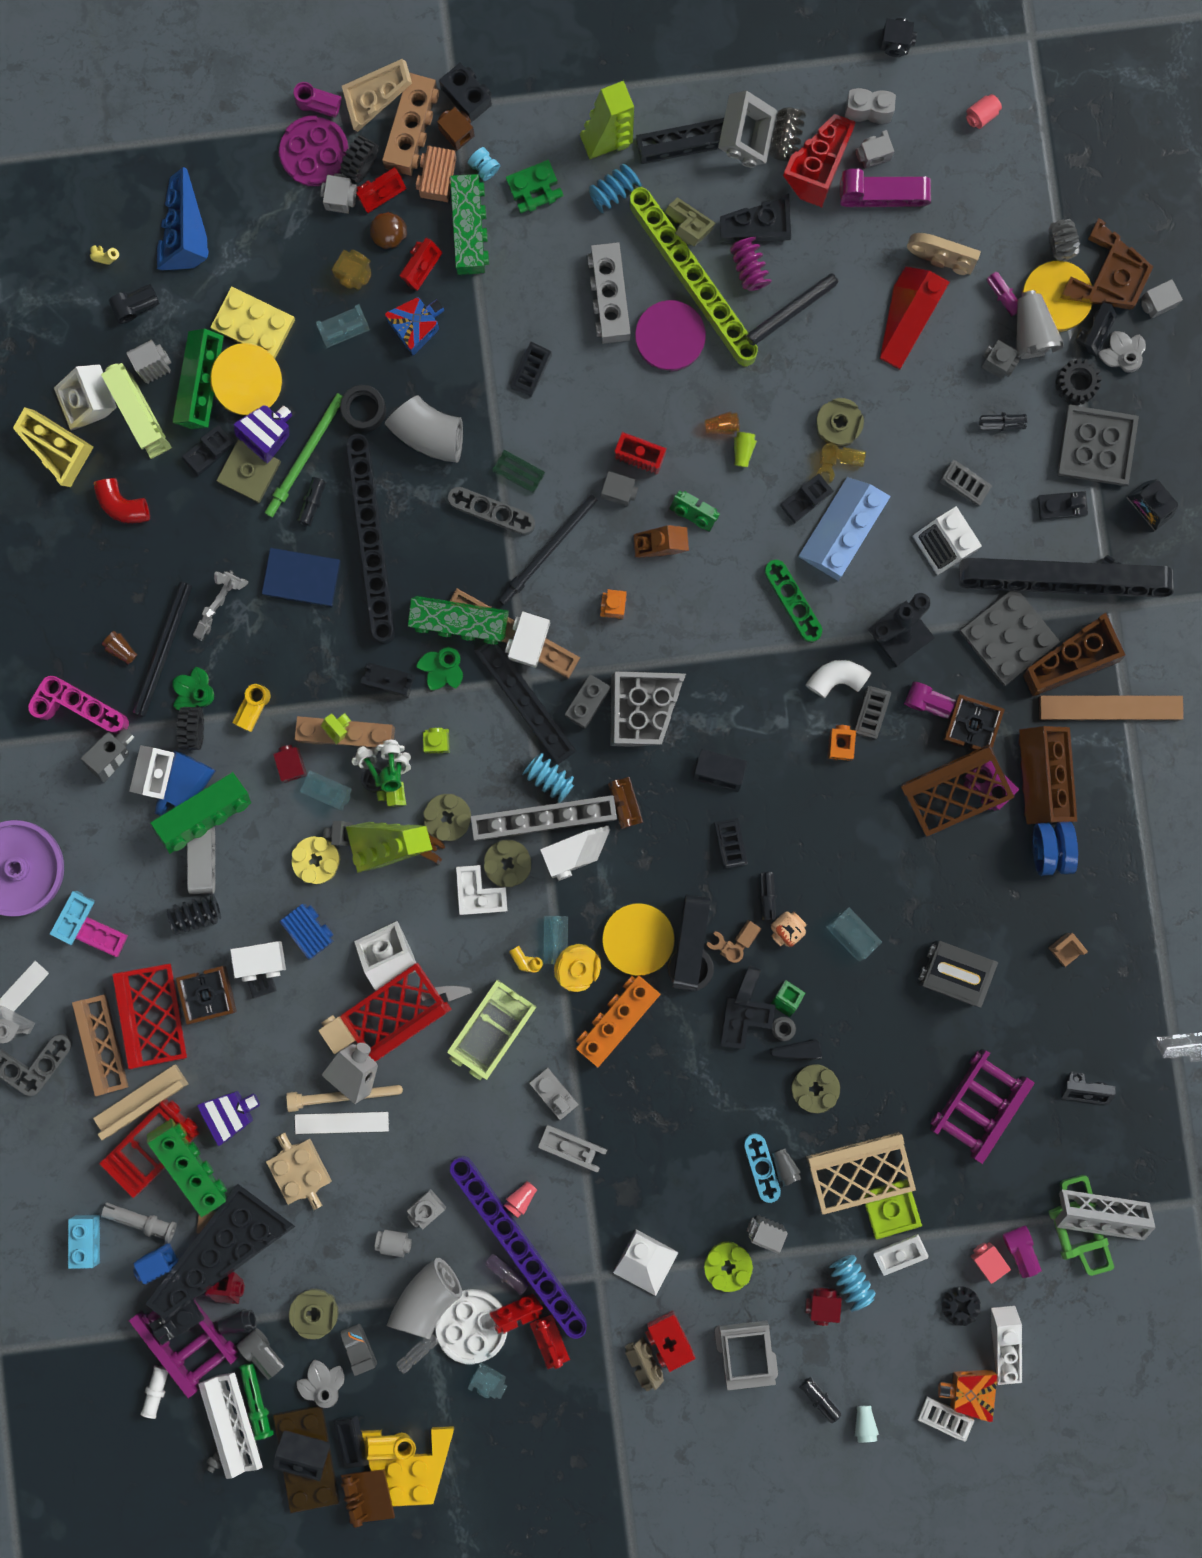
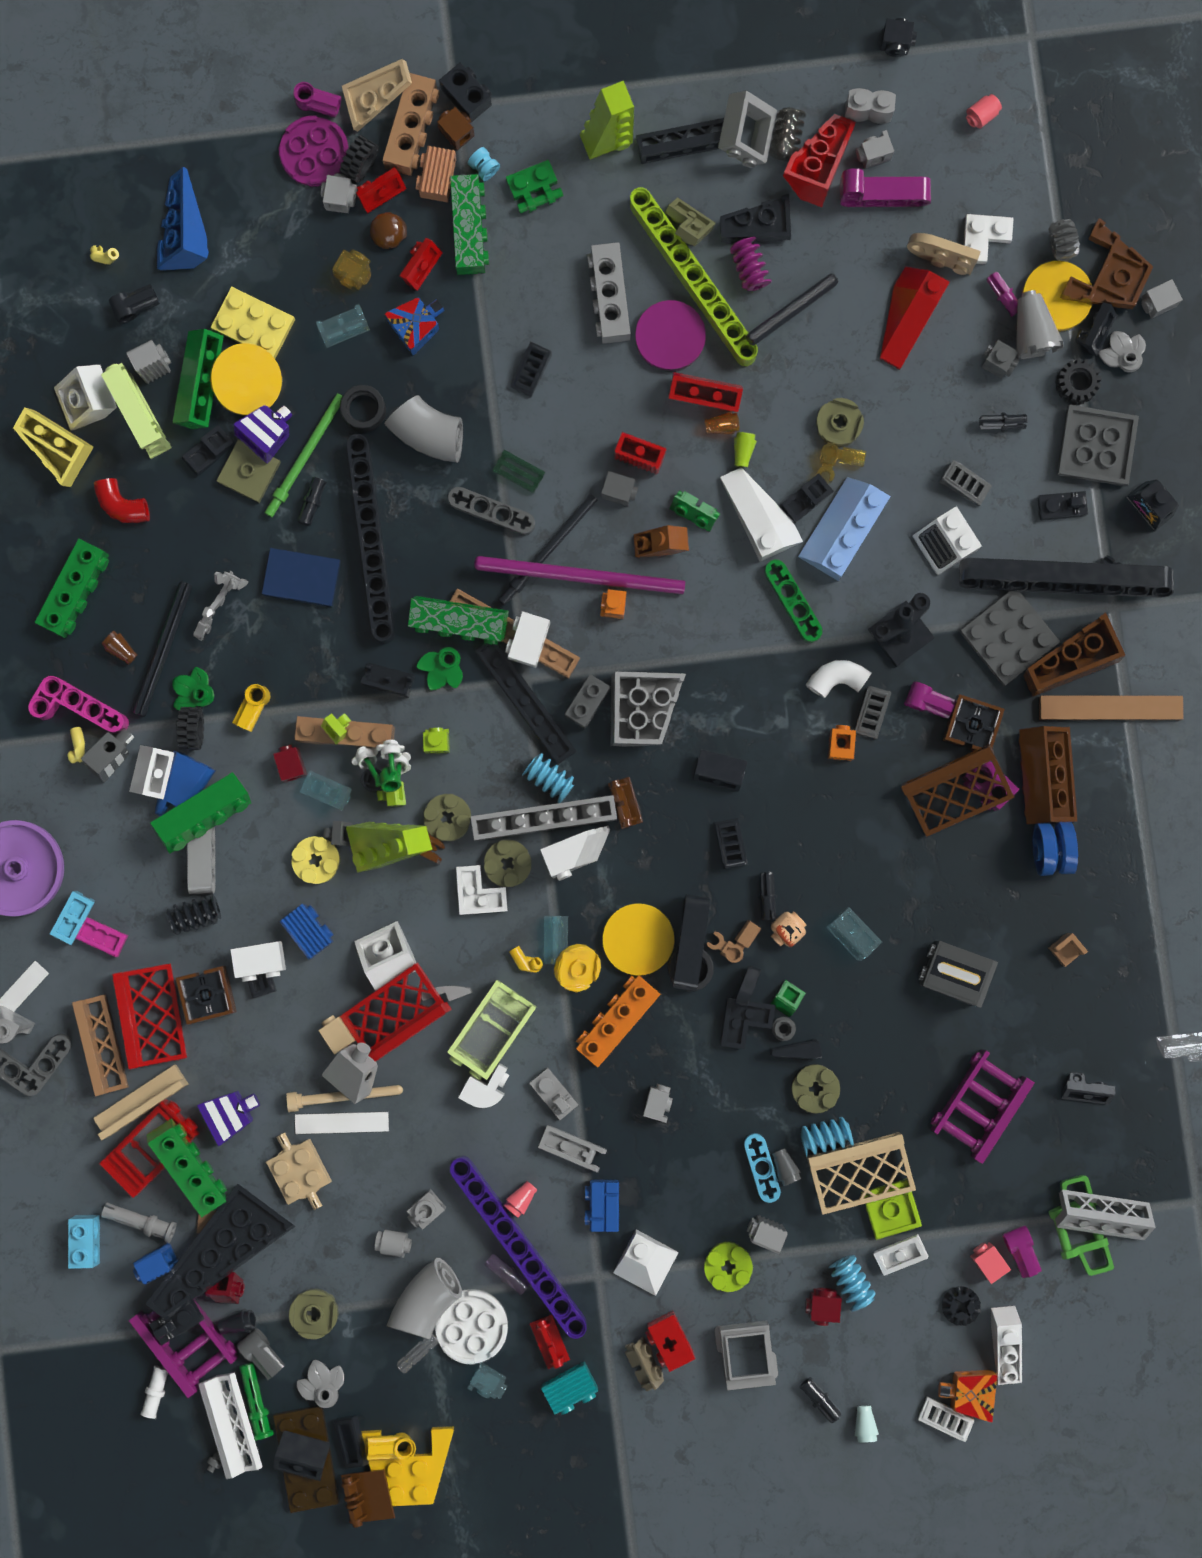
dark grey leg [341,1324,377,1376] -> none
red hinge [489,1294,543,1334] -> none
dark azure piece [589,164,642,213] -> none
none -> green brick [35,539,109,638]
none -> light yellow arm [67,727,85,763]
none -> white brick [458,1063,509,1108]
none -> magenta piece [474,556,685,595]
none -> teal brick [541,1361,598,1415]
none -> blue brick [585,1180,619,1232]
none -> light grey brick [643,1084,673,1123]
none -> red brick [668,372,743,412]
none -> white wedge [720,467,803,562]
none -> medium azure piece [801,1117,854,1157]
none -> white plate [964,214,1013,264]

